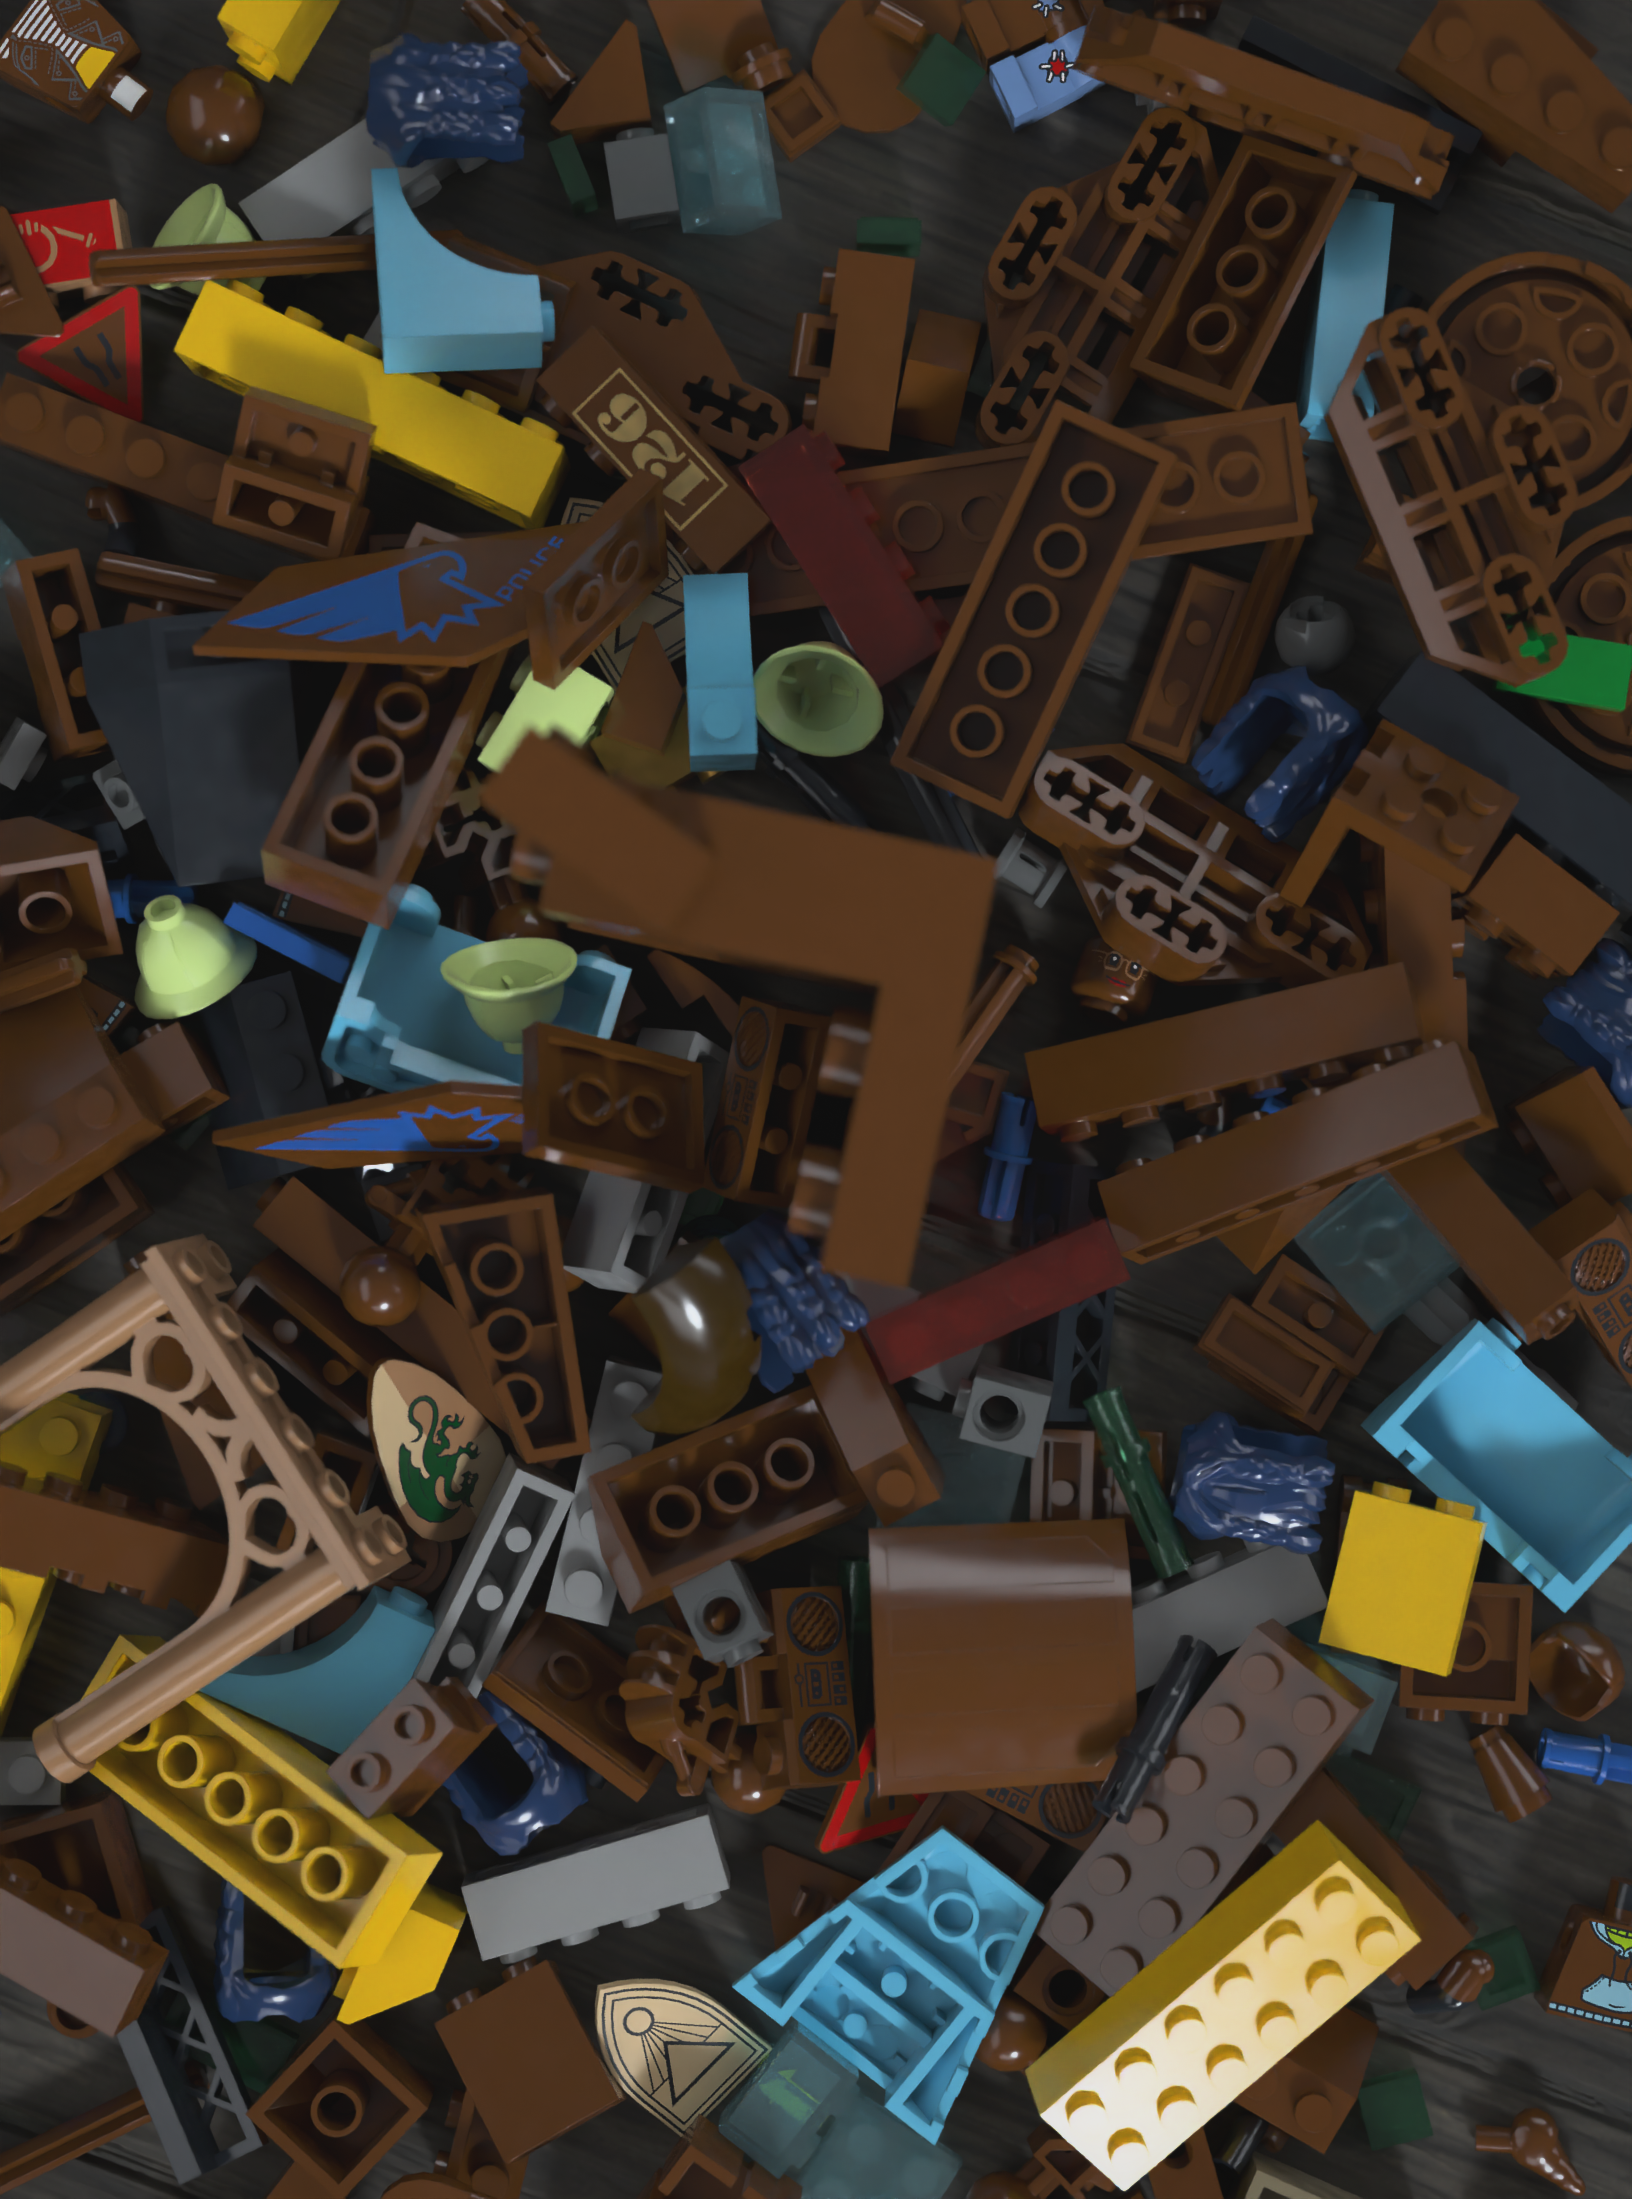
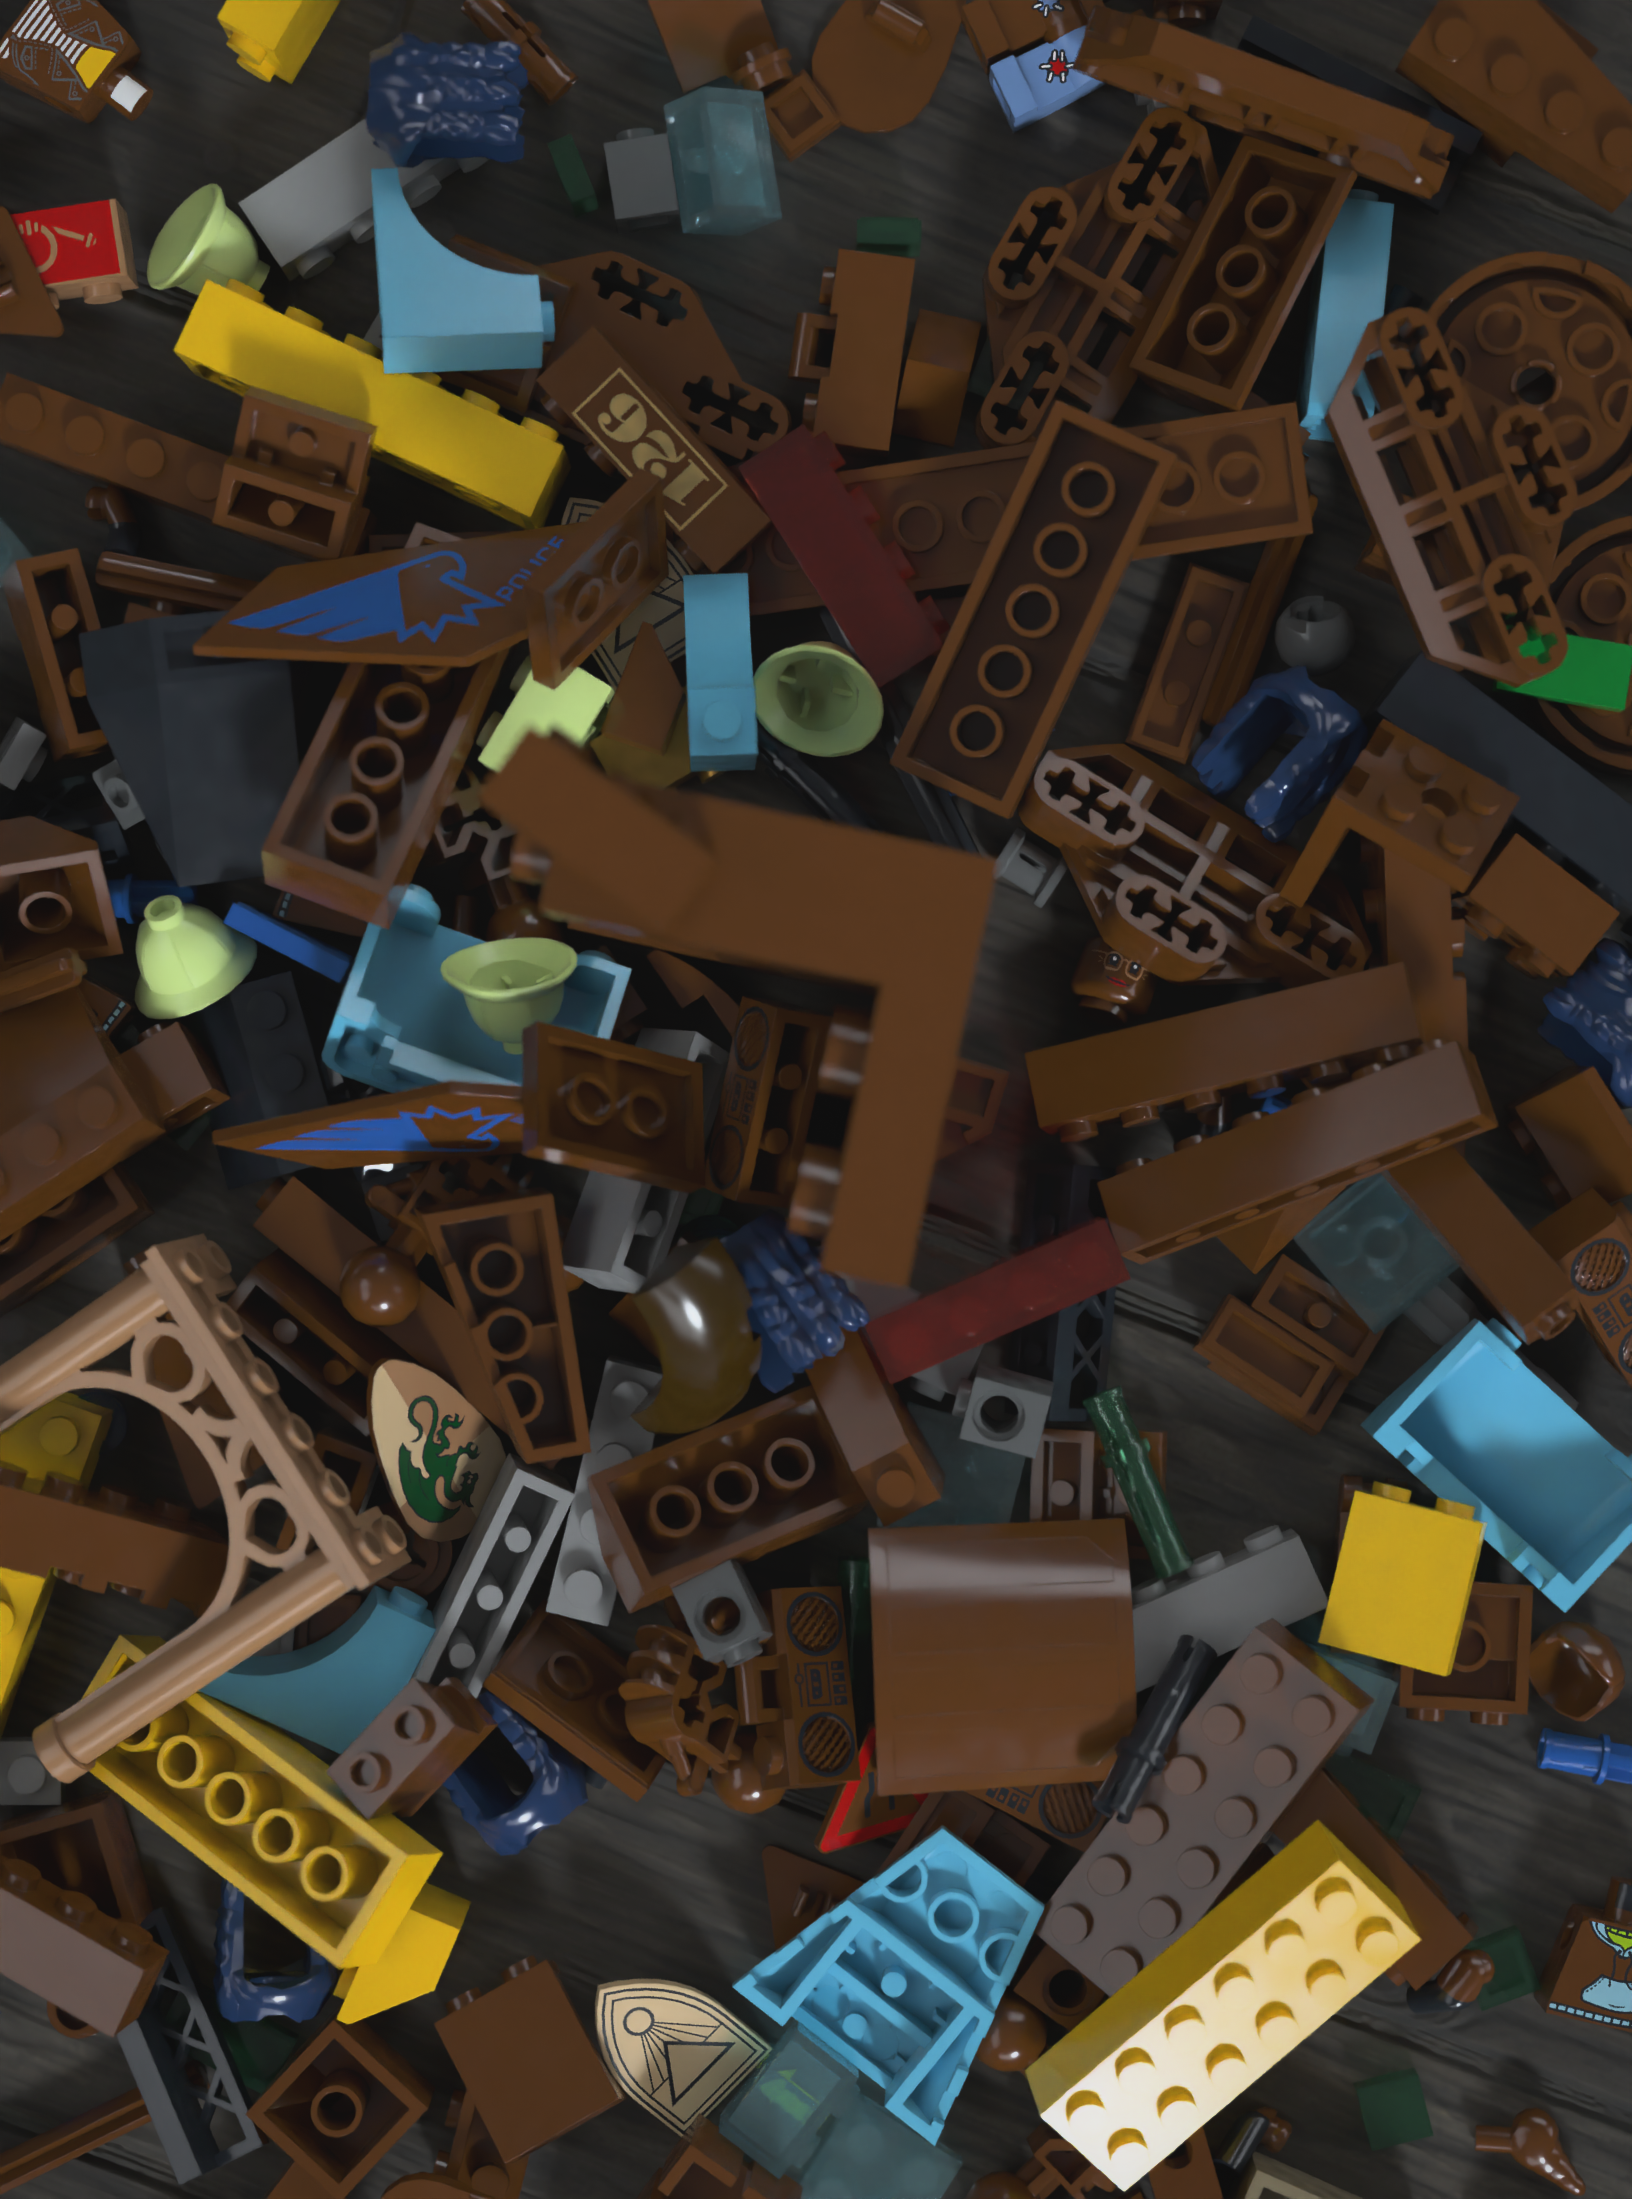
piece [16,285,144,423] -> none
reddish brown axle [89,229,464,287] -> none
reddish brown hair [166,65,266,166] -> none
light grey brick [461,1803,731,1964] -> none
reddish brown slope [550,19,653,146] -> none
clear green tile [896,33,986,127] -> none
reddish brown axle [947,944,1039,1098] -> none
blue axle [977,1092,1037,1221] -> none
dark blue piece [1168,1410,1335,1555] -> none
reddish brown slope [1232,2005,1380,2154] -> none
reddish brown cone [1467,1725,1553,1823] -> none

